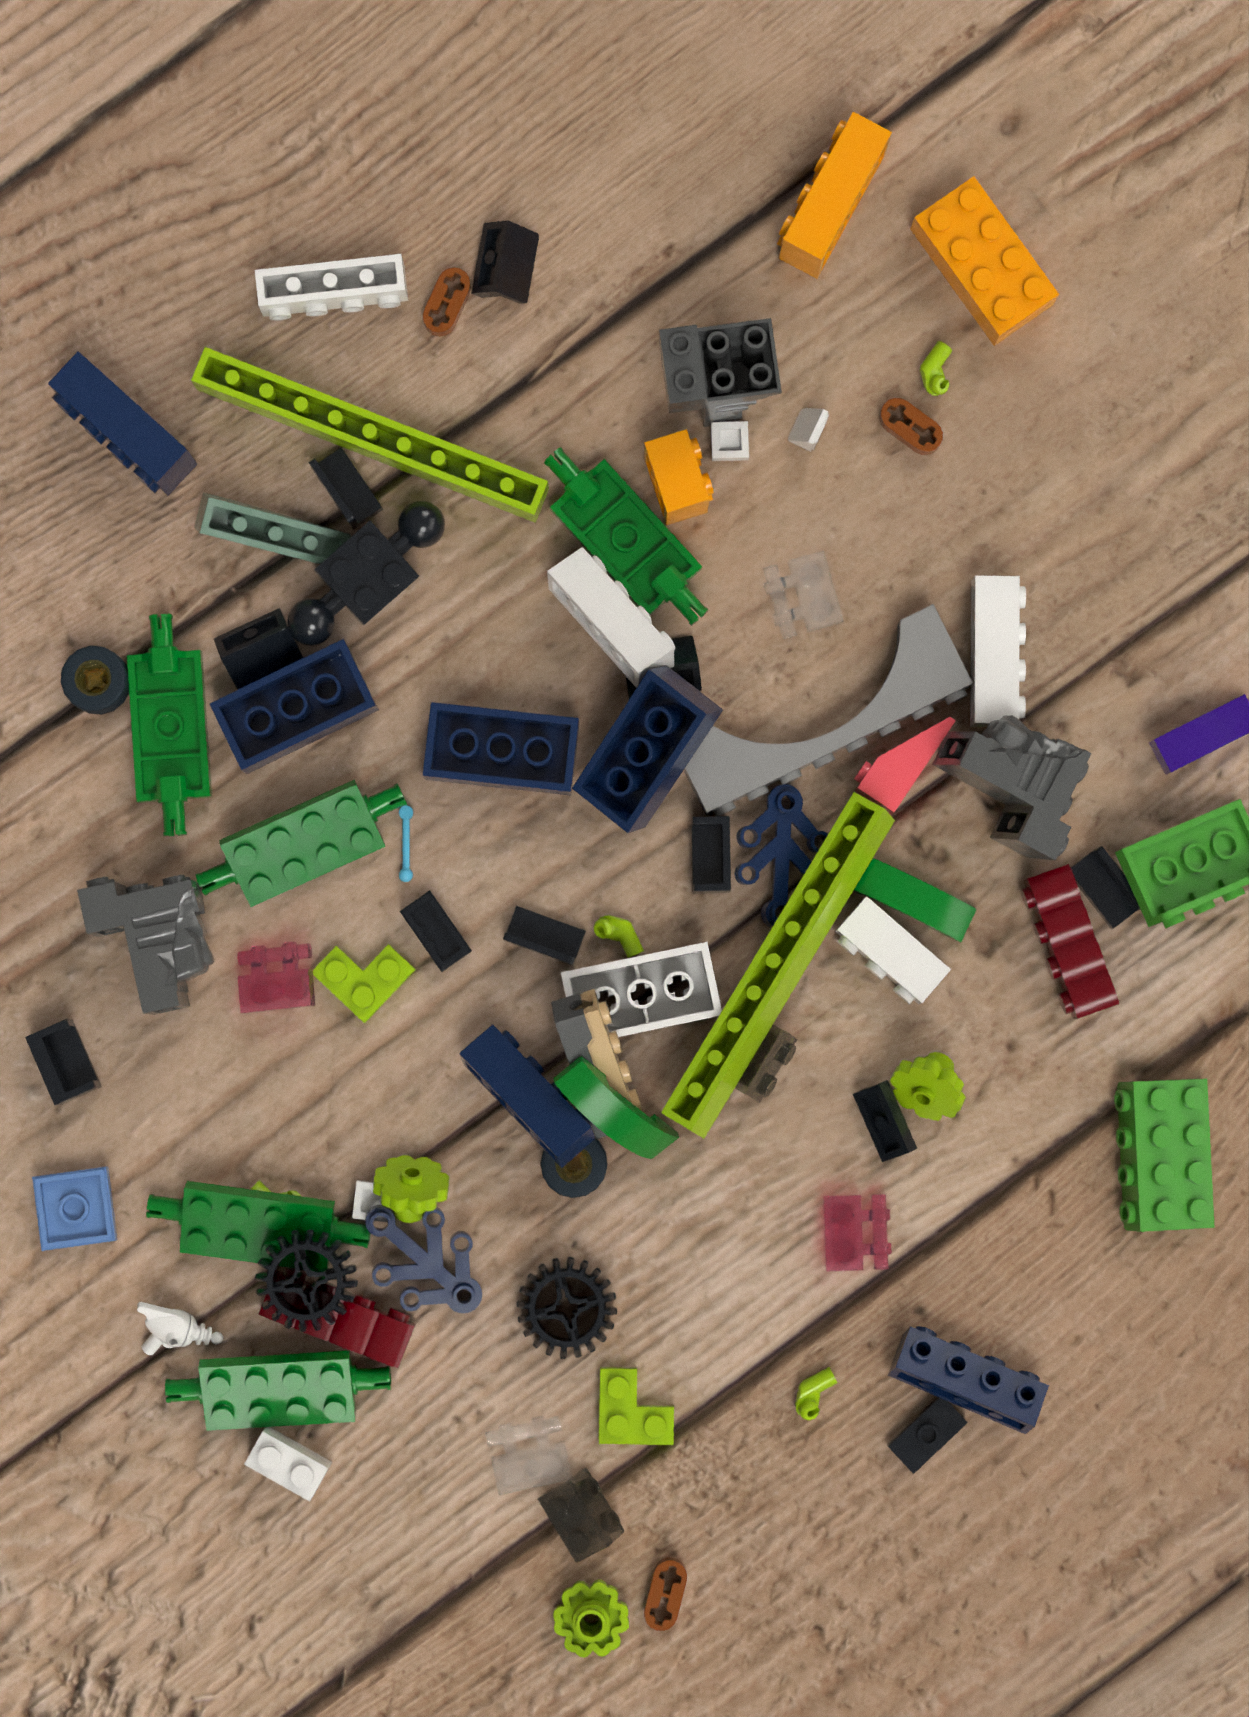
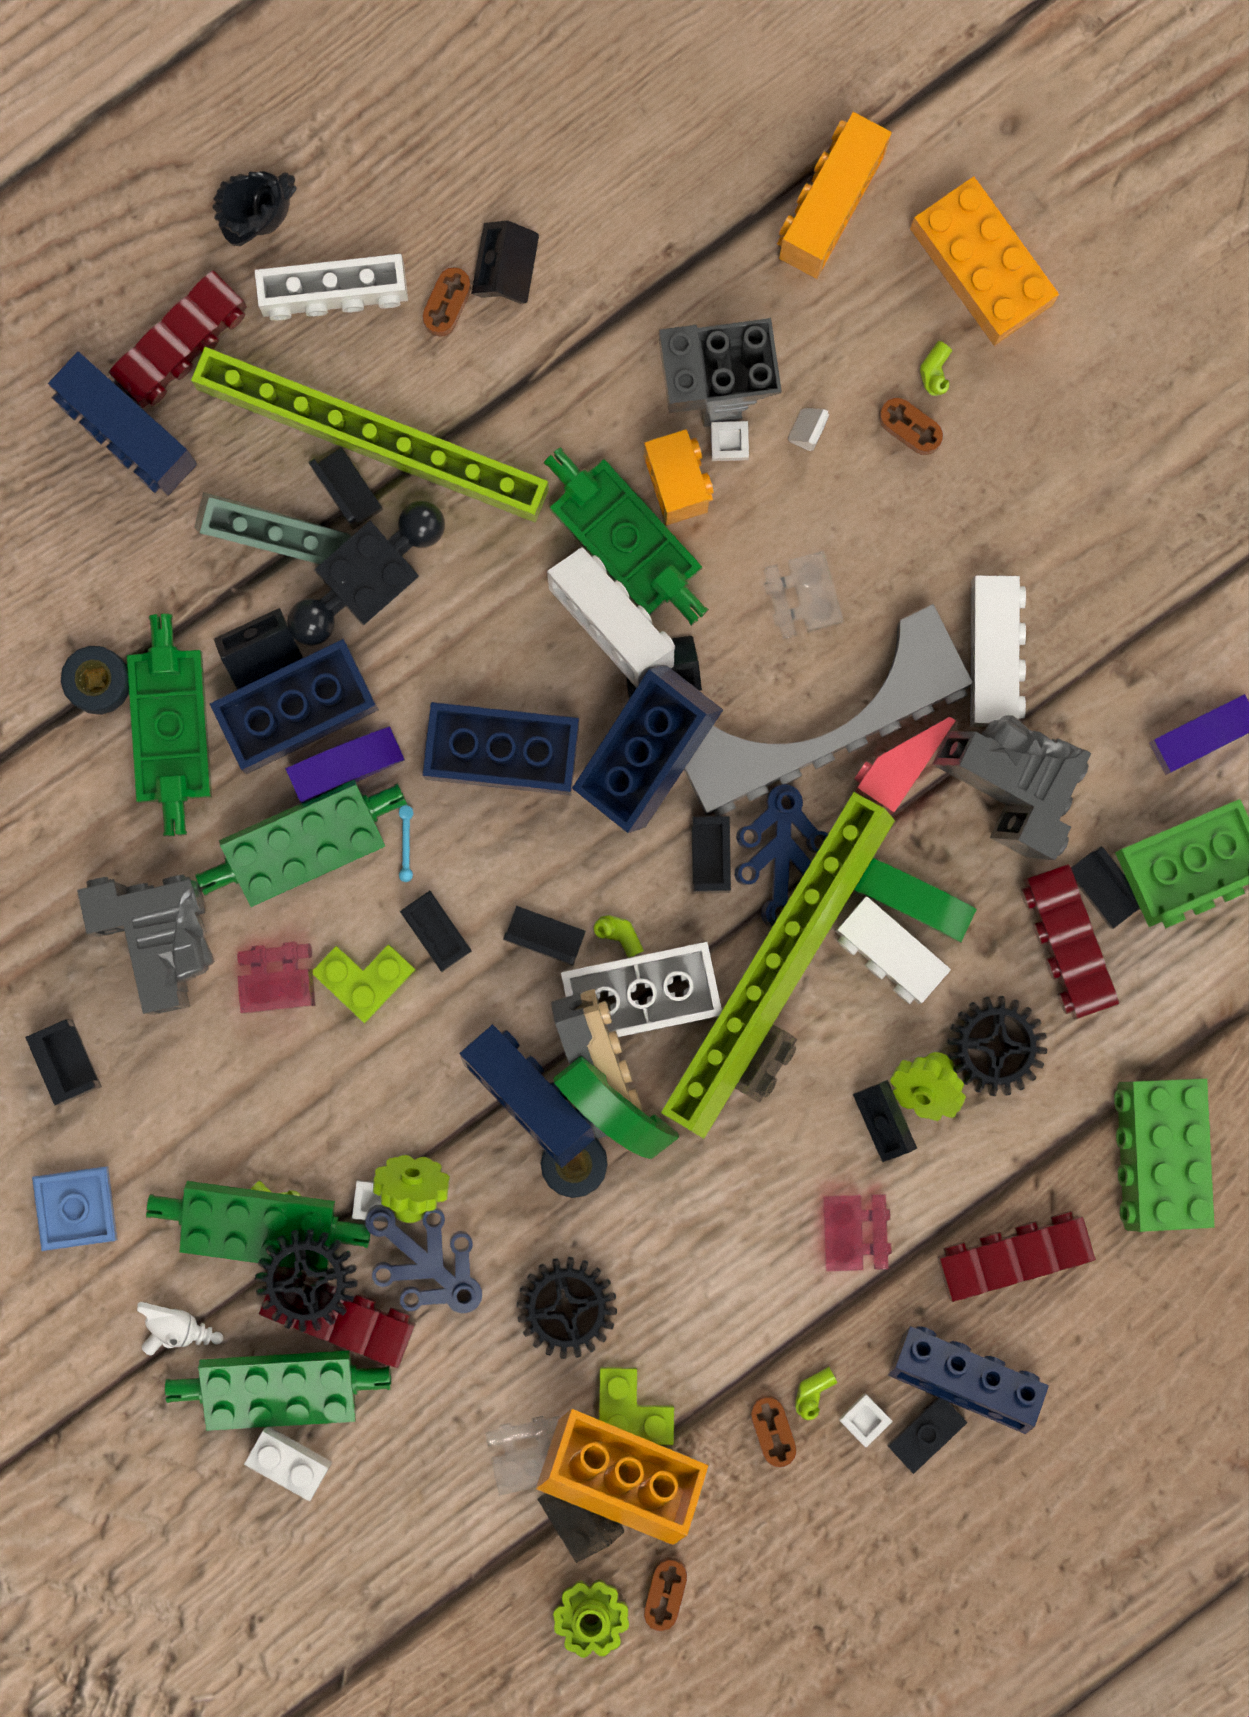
none -> dark red brick [109,270,247,408]
none -> black hair [212,171,297,246]
none -> dark purple slope [285,726,405,803]
none -> light orange brick [536,1409,709,1545]
none -> dark orange beam [751,1396,797,1467]
none -> white plate [839,1393,893,1447]
none -> dark red brick [937,1211,1096,1302]
none -> black gear [946,996,1047,1096]

